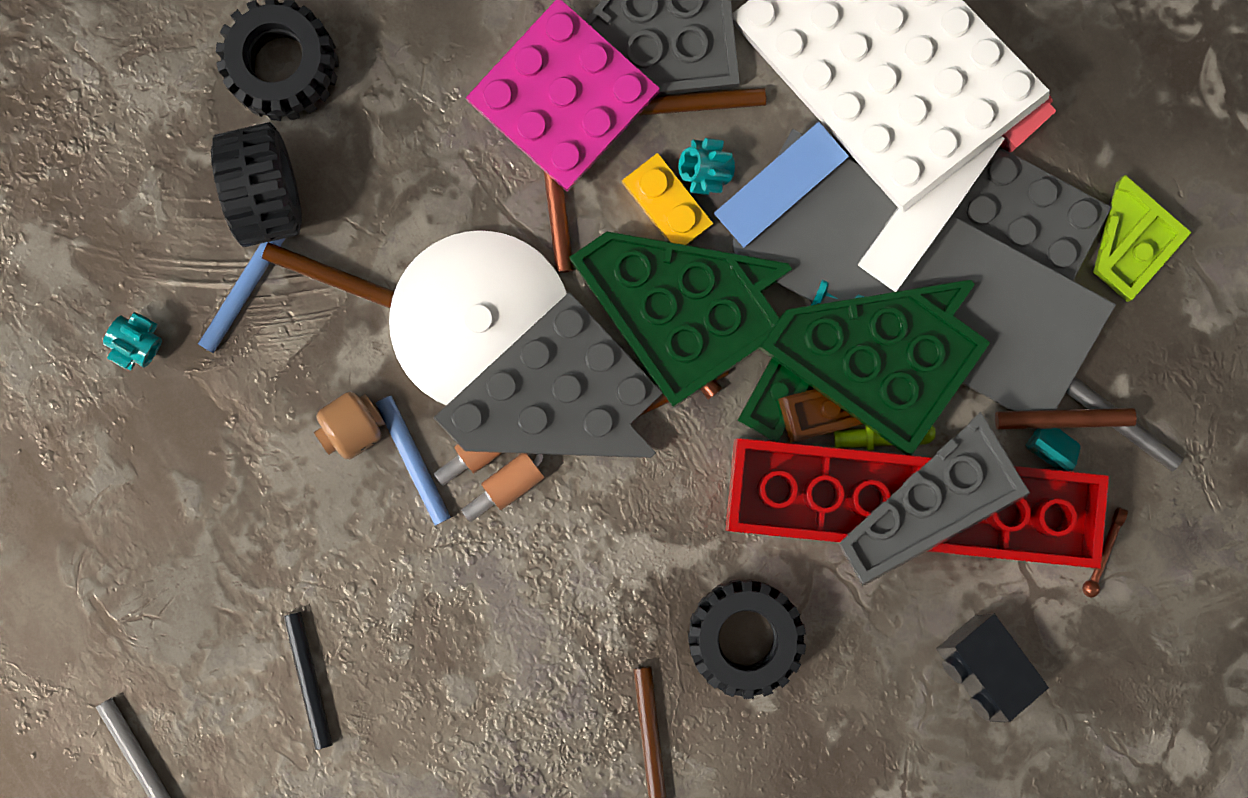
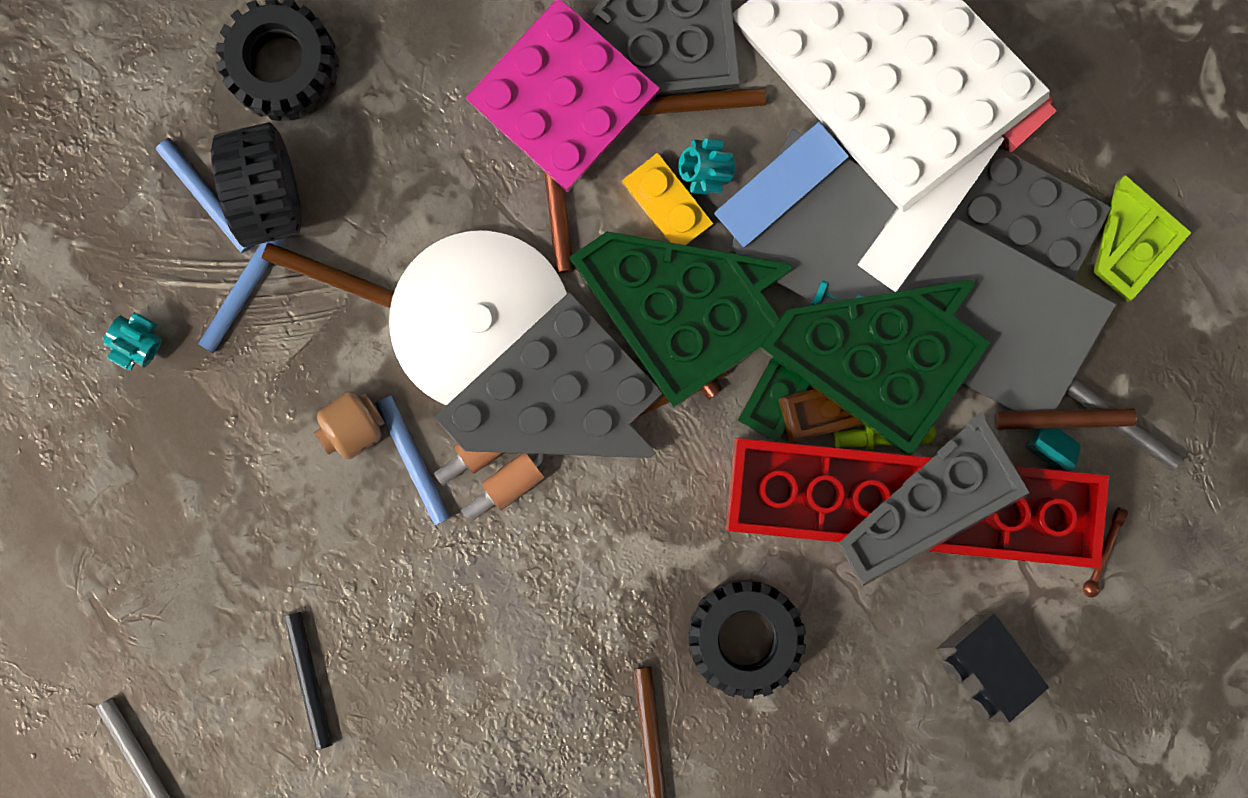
none -> medium blue piece [156,138,252,253]

